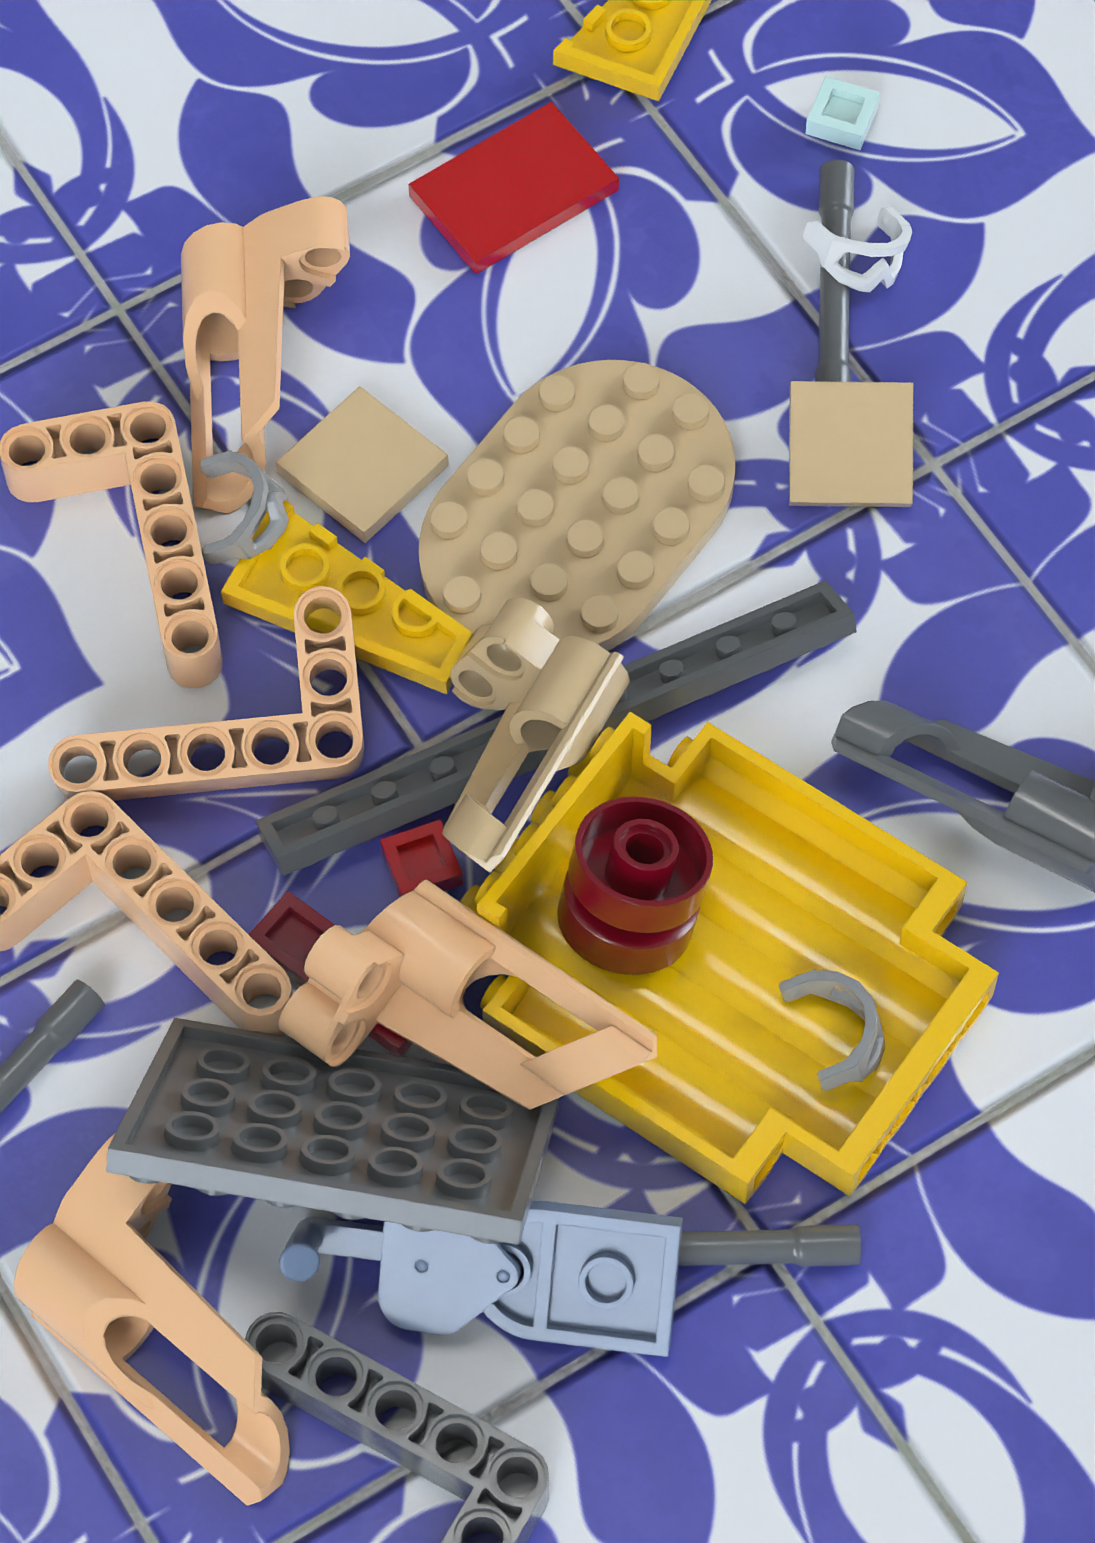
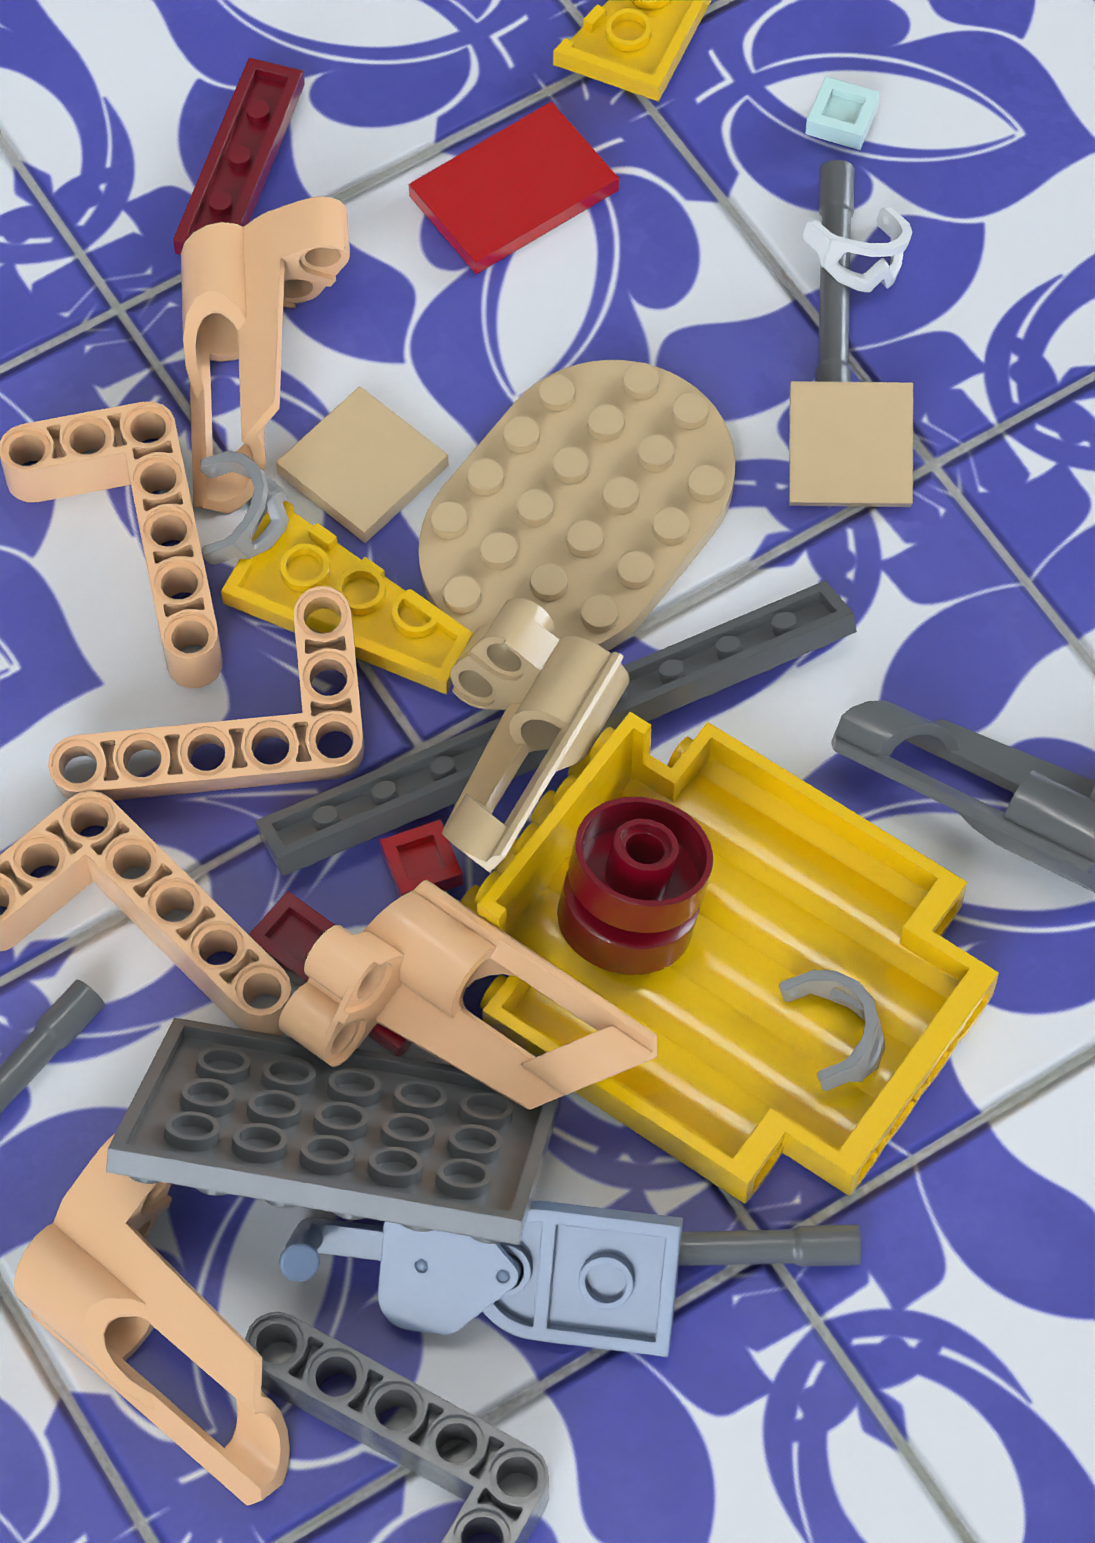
none -> dark red plate [173,58,305,255]

